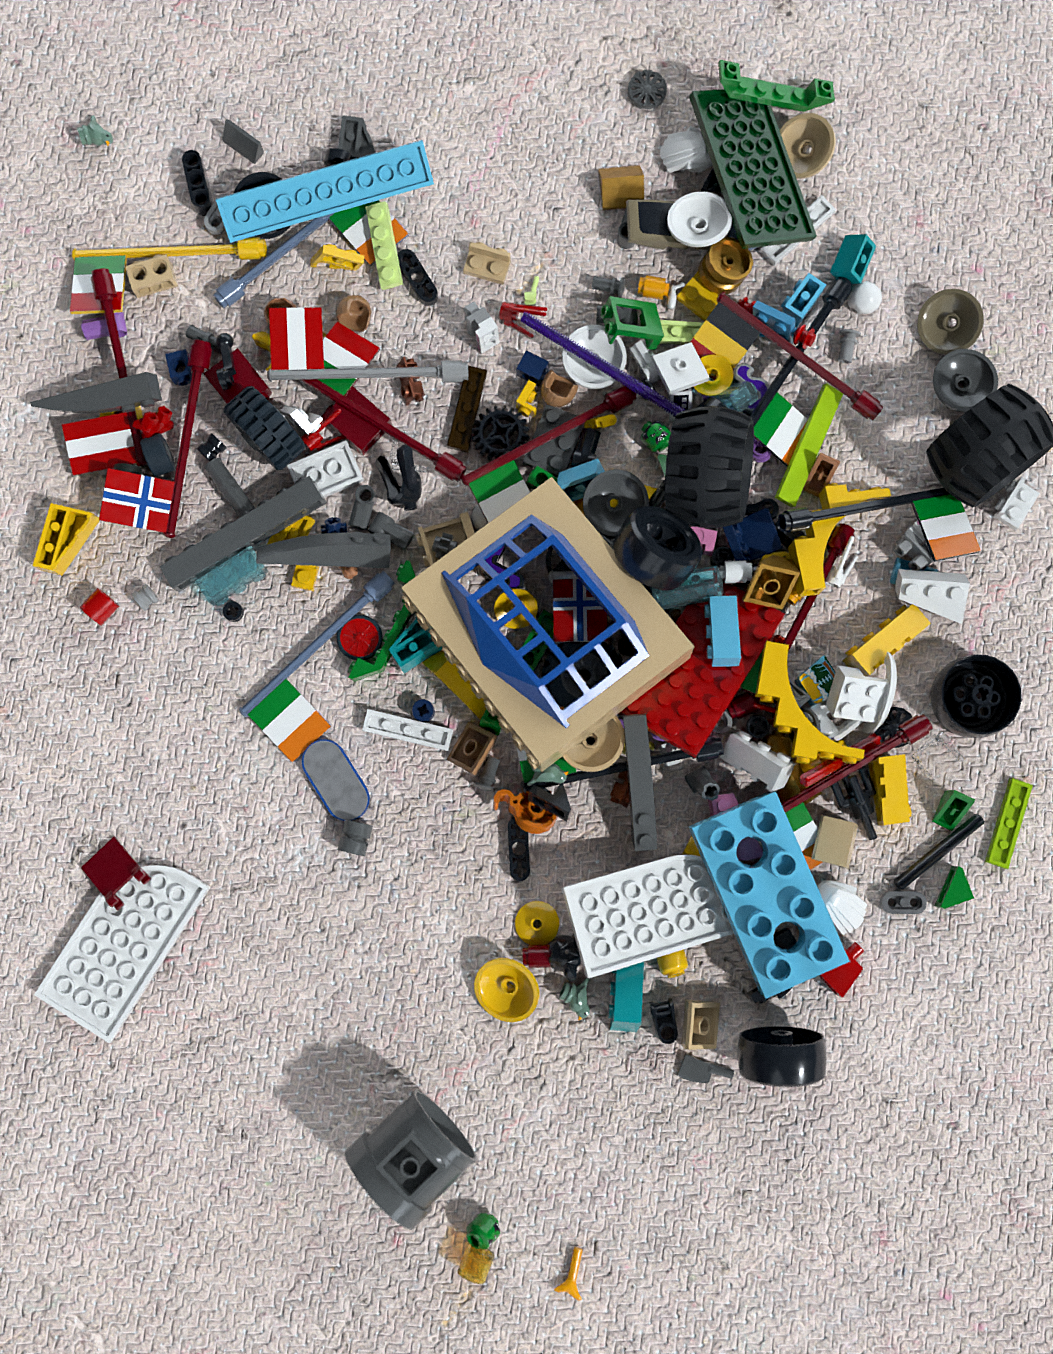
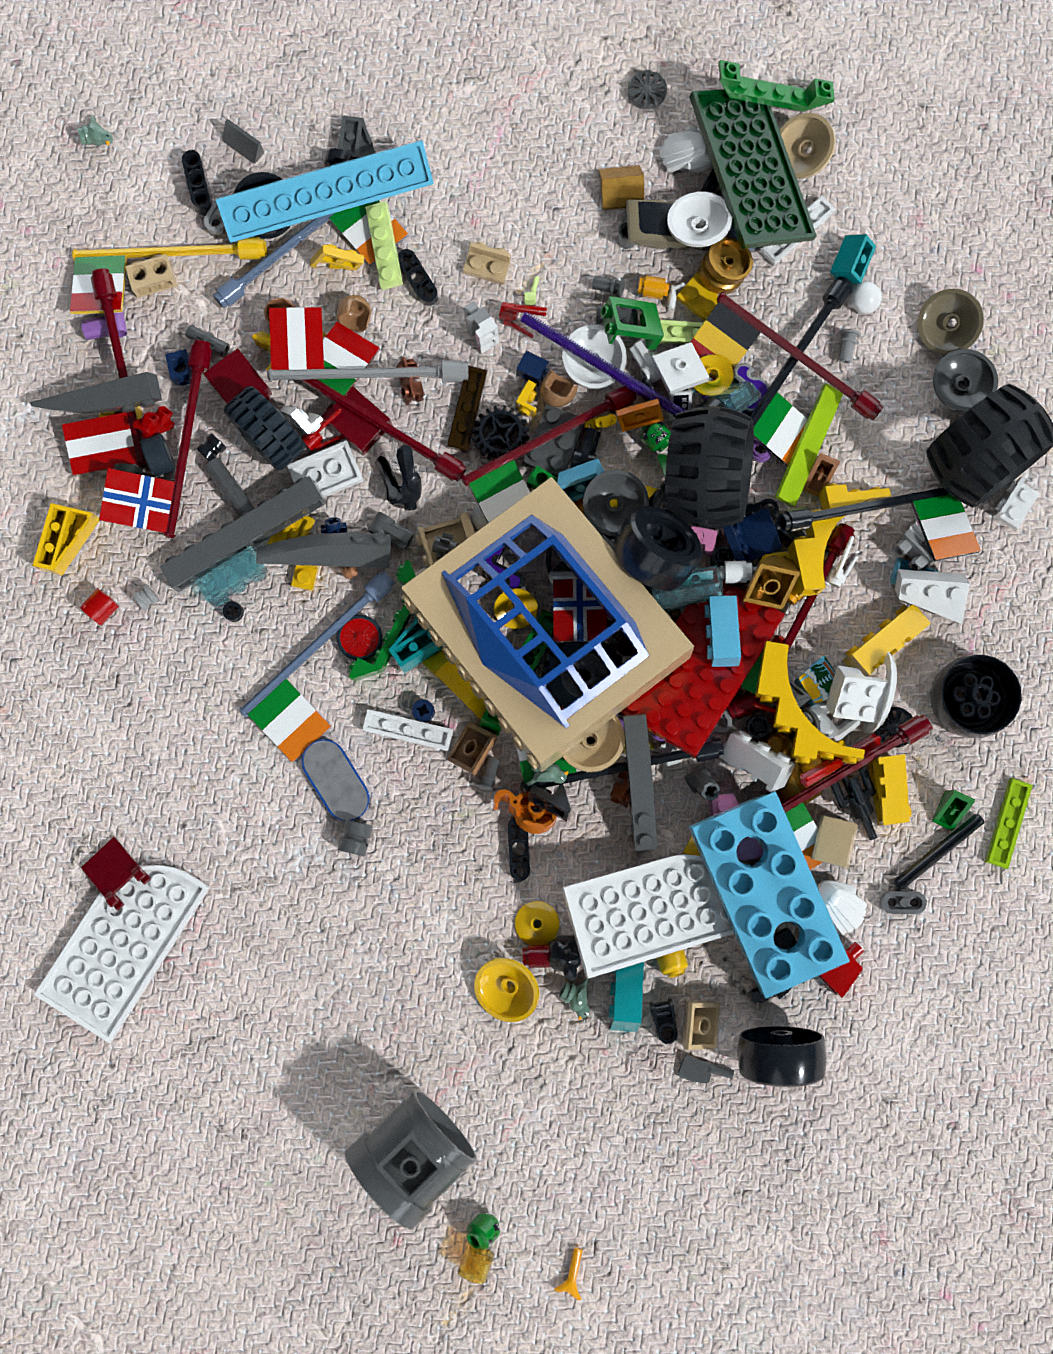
black piece [216,333,236,391] -> none
dark grey piece [348,485,377,530] -> none
dark azure plate [737,297,816,349] -> none
medium azure brick [781,273,826,327] -> none
green slope [934,866,974,909] -> none
none -> orange panel [616,399,664,432]

